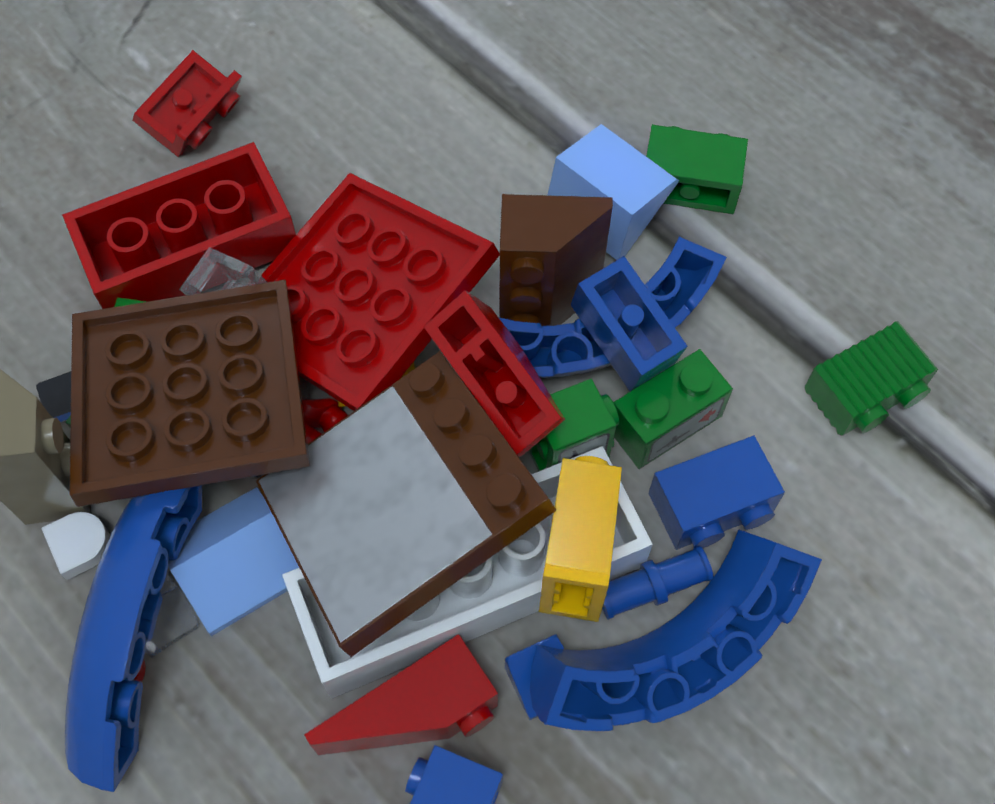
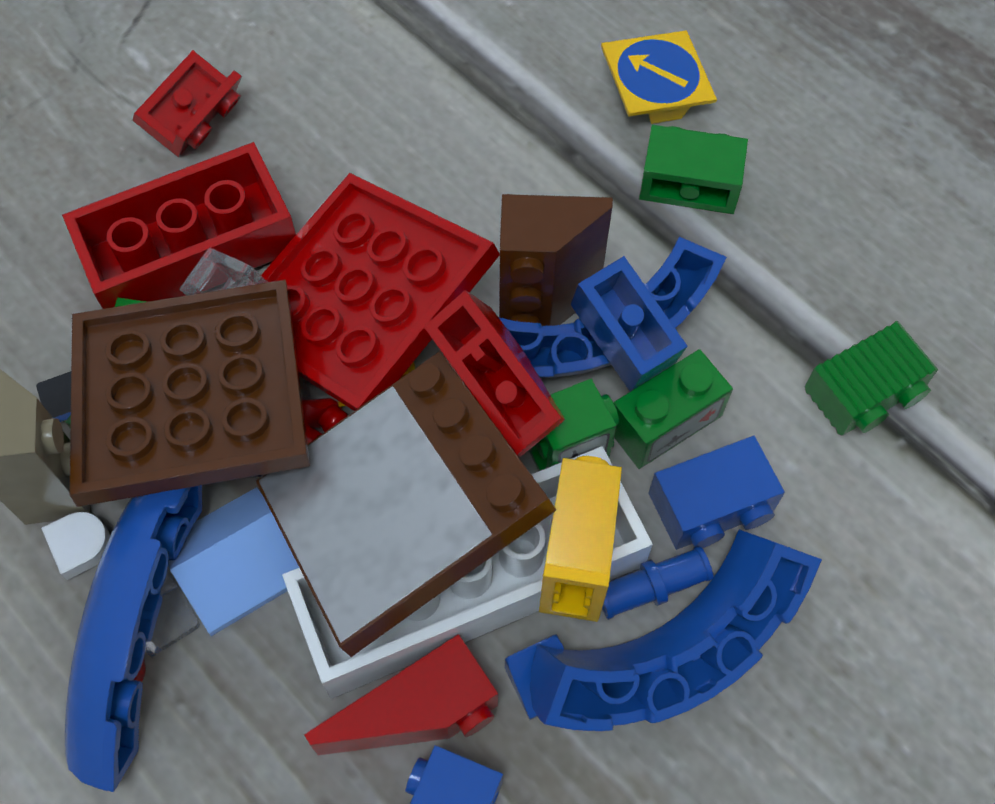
light blue slope [547,124,679,260] -> none
none -> piece [601,30,717,124]

